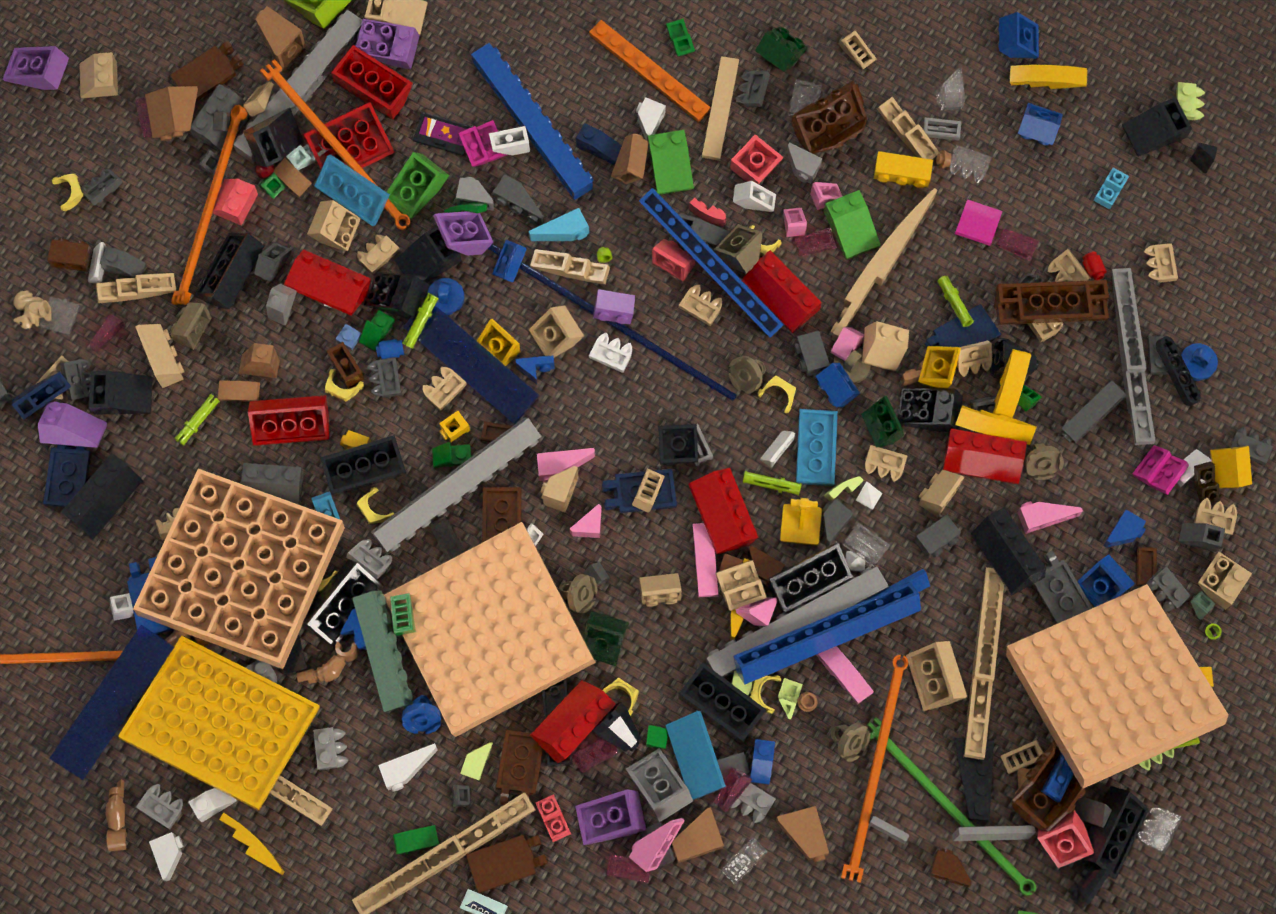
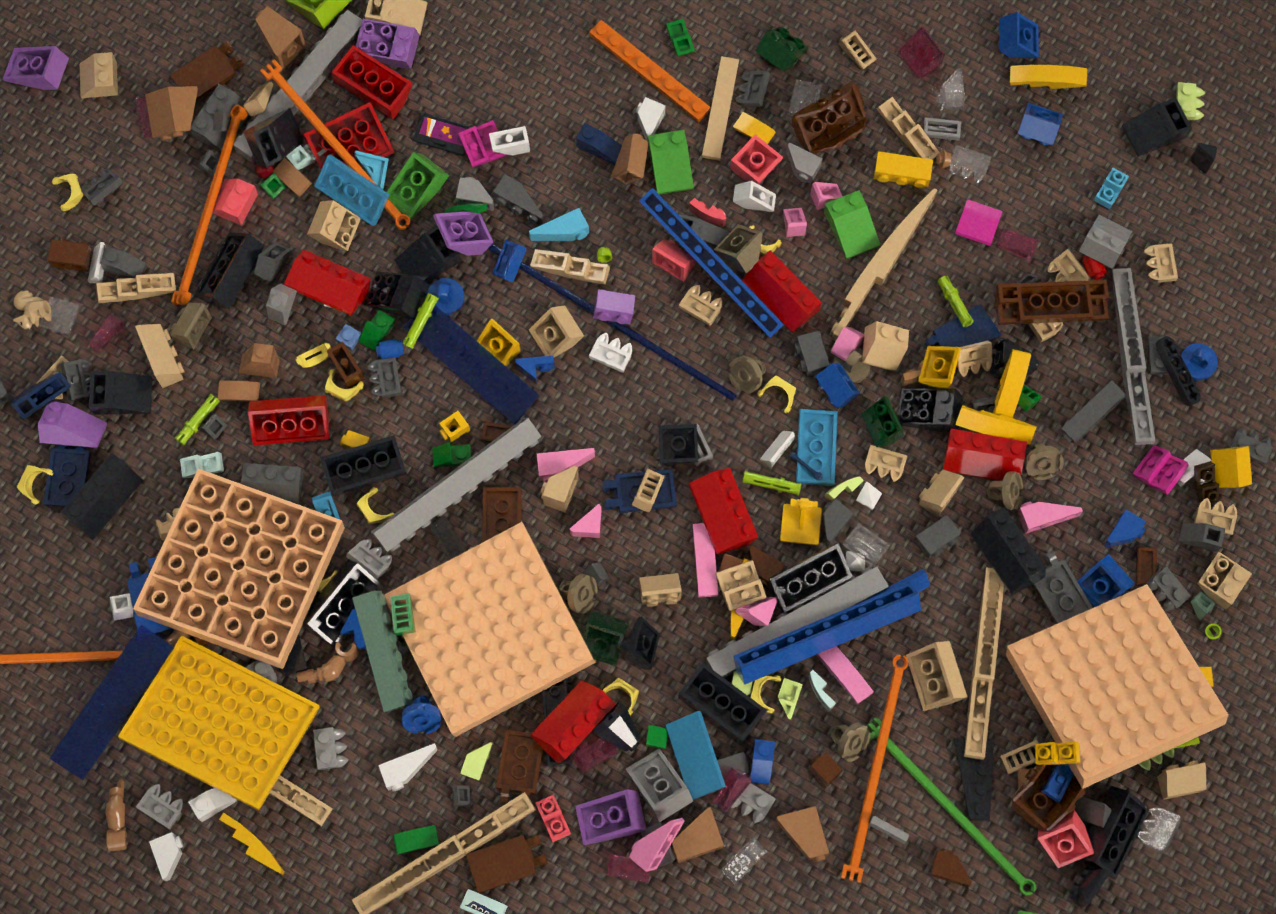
tan plate [357,235,400,275] -> none
tan plate [423,367,467,411] -> none
blue brick [471,43,594,201] -> none
white slope [527,523,543,546] -> none
clear pink slope [795,227,837,256] -> none
medium nougat plate [797,692,817,712] -> none
light grey tile [952,825,1036,841] -> none
none -> light yellow helmet [17,465,53,504]
none -> light aqua slope [180,452,224,478]
none -> dark grey slope [202,413,227,439]
none -> light yellow helmet [295,343,331,368]
none -> medium azure tile [354,151,389,190]
none -> black slope [620,617,660,670]
none -> yellow slope [733,112,776,144]
none -> dark blue hinge [790,452,822,480]
none -> reddish brown brick [808,752,842,789]
none -> light aqua slope [809,670,836,712]
none -> clear pink slope [898,27,945,79]
none -> dark tan tile [987,471,1023,510]
none -> yellow slope [1035,741,1080,765]
none -> light grey slope [1079,215,1132,268]
none -> tan slope [1157,761,1206,800]

